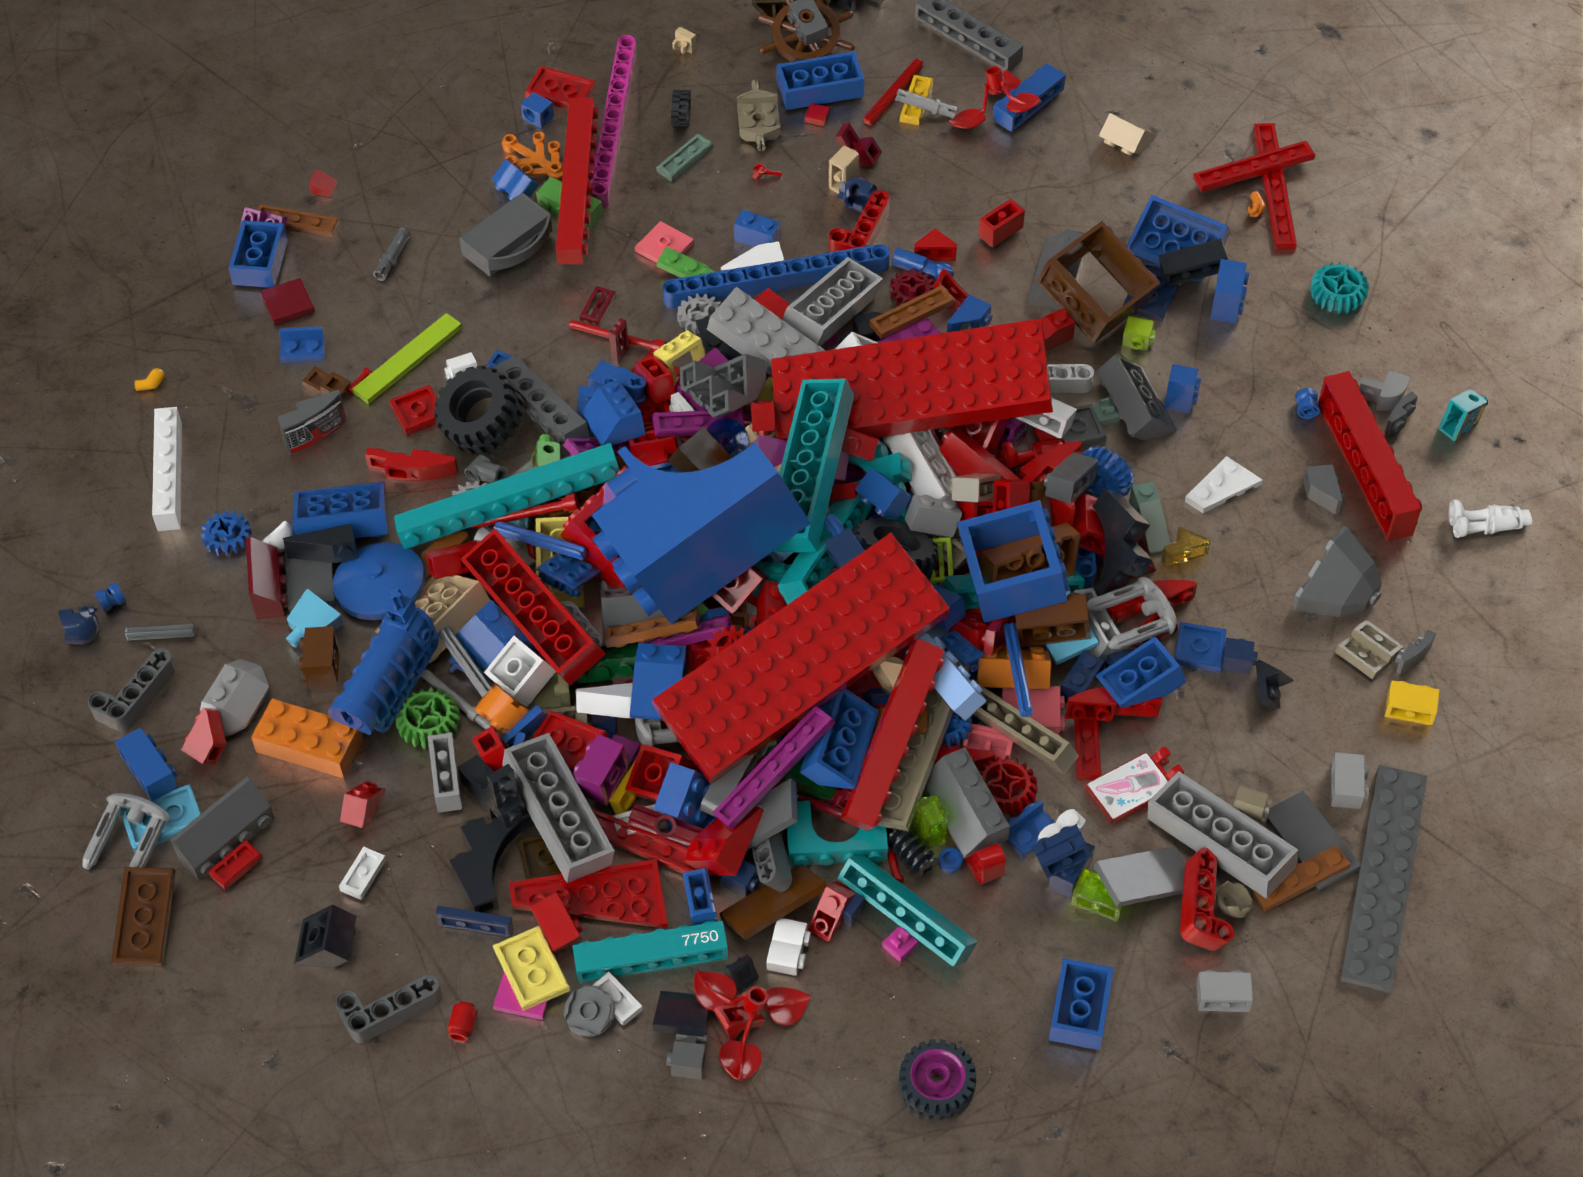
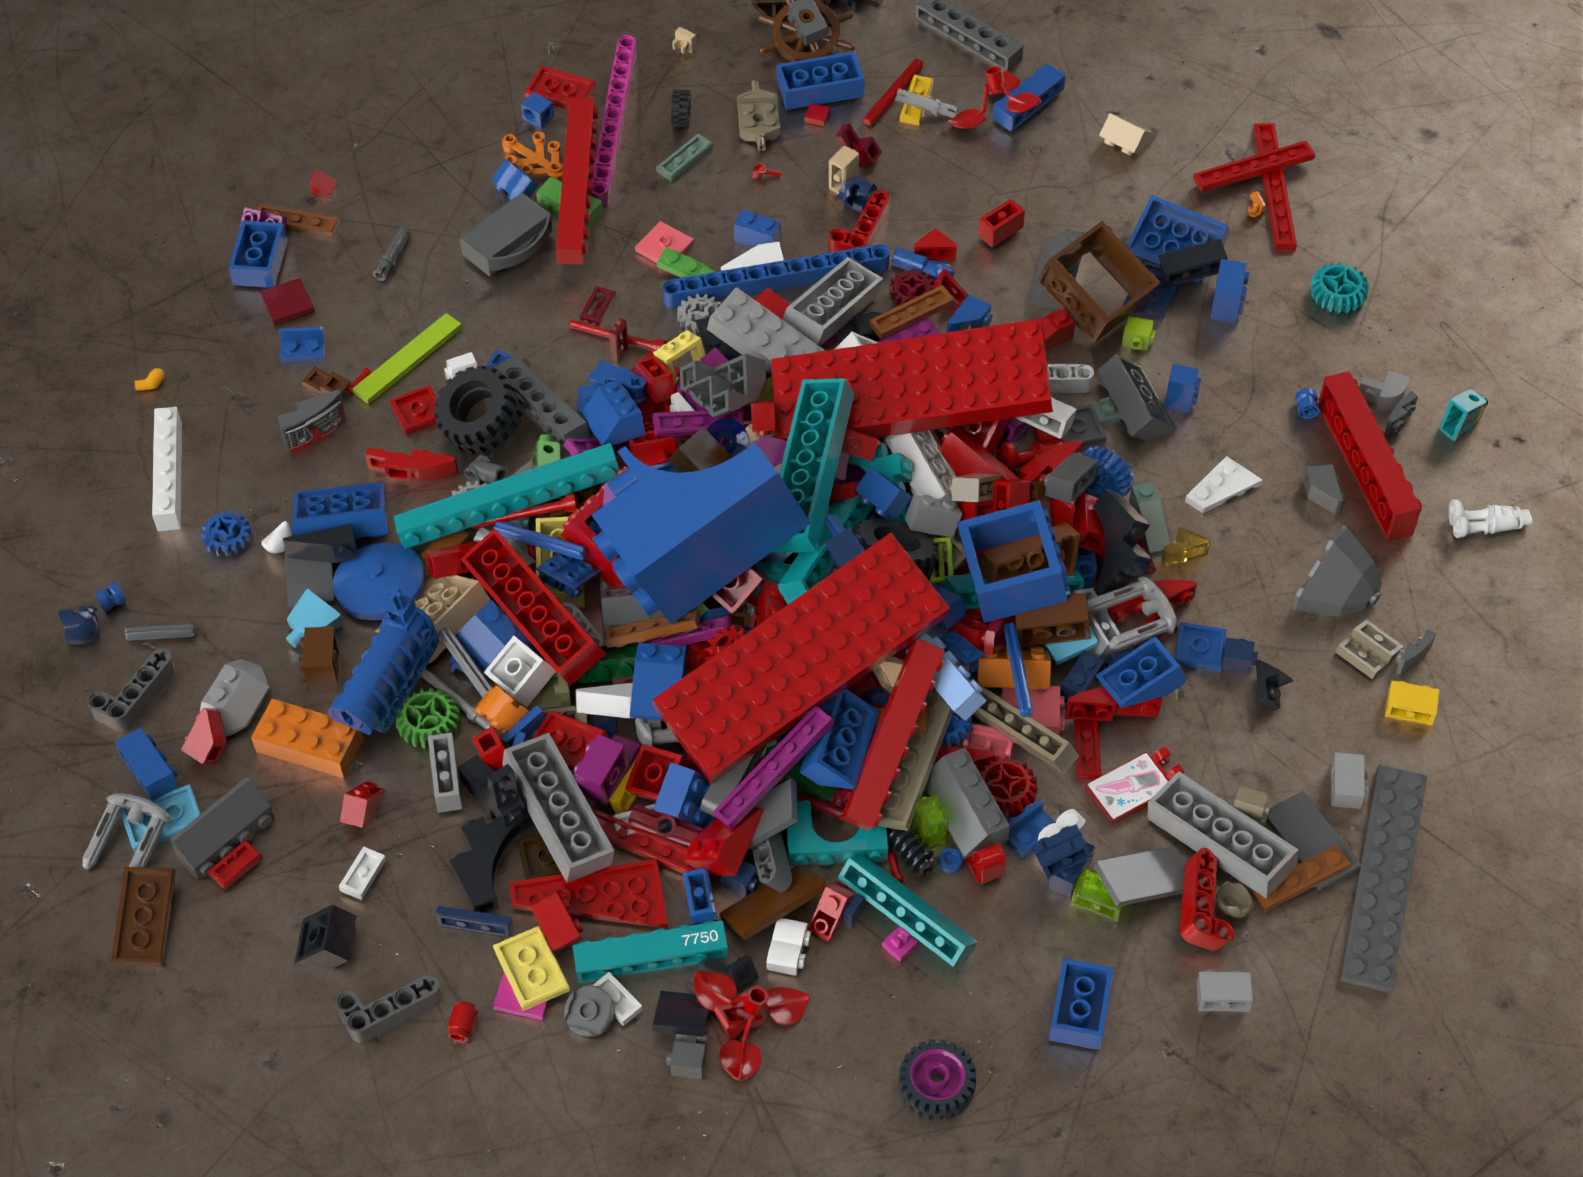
dark red slope [246,537,288,620] -> none
none -> black tile [695,957,728,975]

